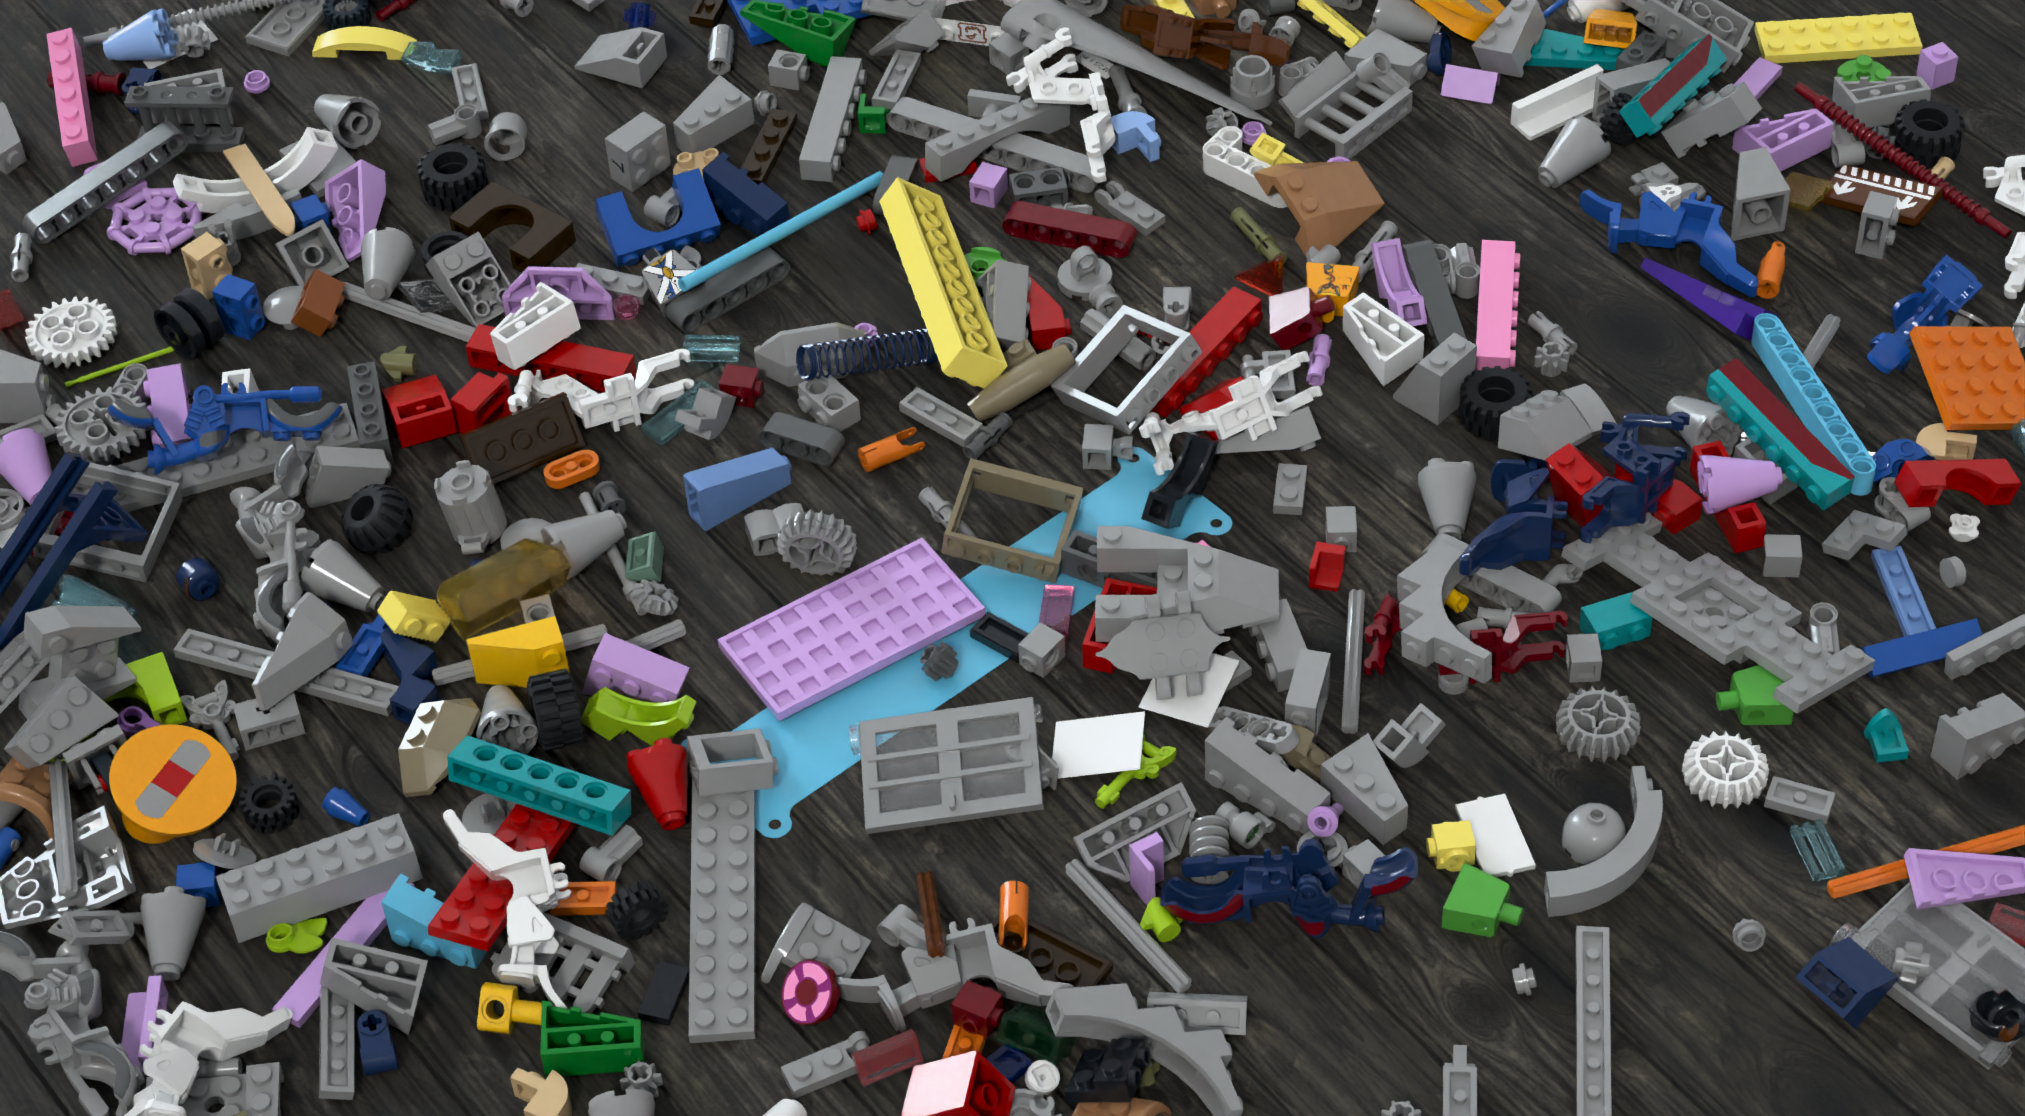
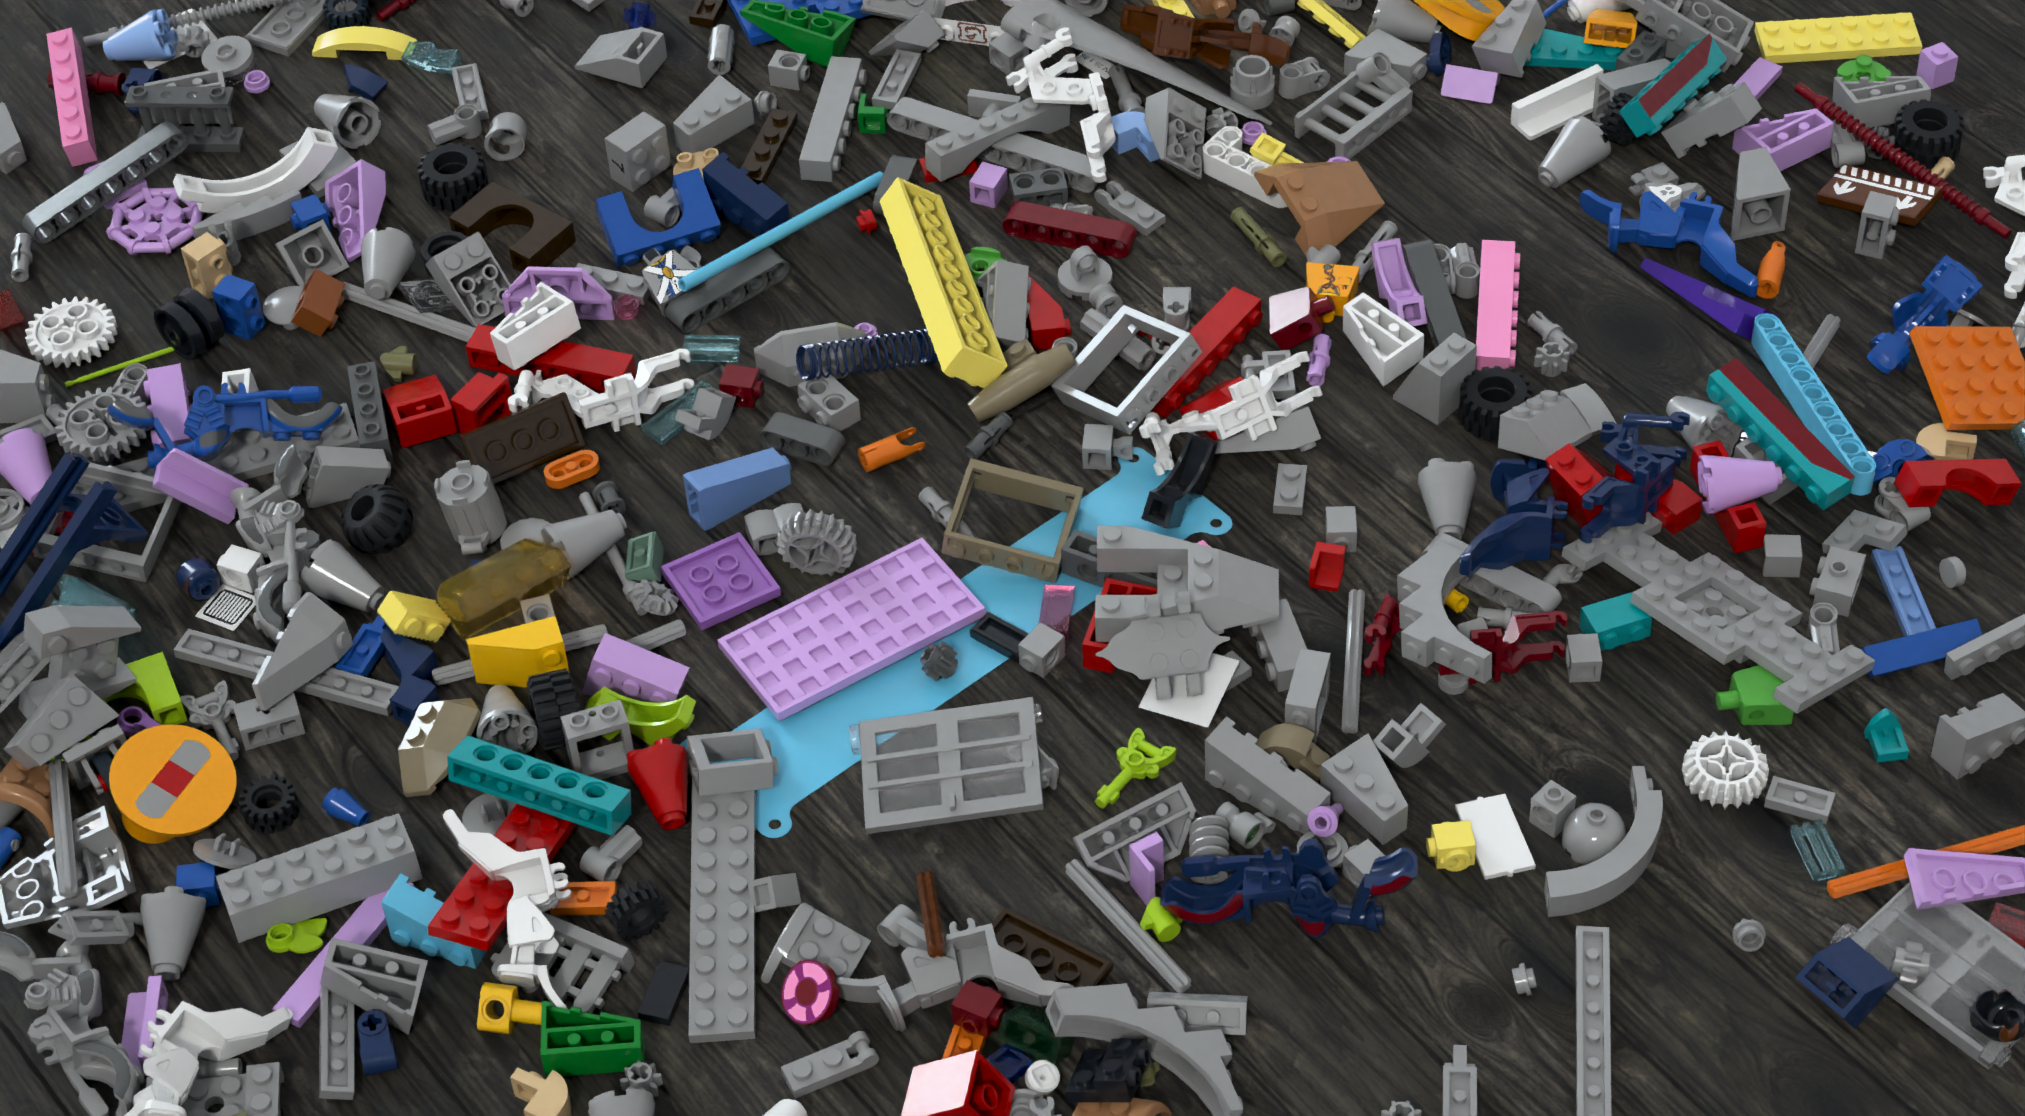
tan piece [223,144,295,236] -> none
clear light blue tile [851,1029,924,1087] -> none
light grey plate [899,387,983,447] -> none
orange piece [999,881,1029,951] -> none
white sticker [1052,711,1145,779] -> none
light grey beam [1209,706,1300,754] -> none
clear red tile [1235,255,1283,296] -> none
light grey tile [1278,51,1352,121] -> none
bright green torso [1442,863,1524,937] -> none
light grey gear [1556,686,1641,763] -> none
clear yellow piece [1785,172,1834,211] -> none
white plate [1948,513,1980,542] -> none
none -> lavender panel [152,448,249,524]
none -> white sticker [195,584,256,631]
none -> light grey piece [201,36,257,86]
none -> white brick [216,544,265,593]
none -> dark blue slope [343,64,388,102]
none -> light grey window [560,699,634,780]
none -> medium lavender plate [661,532,781,631]
none -> light grey panel [747,873,801,913]
none -> light grey slope [1144,88,1206,180]
none -> light grey brick [1529,780,1576,838]
none -> light grey brick [1809,546,1866,617]

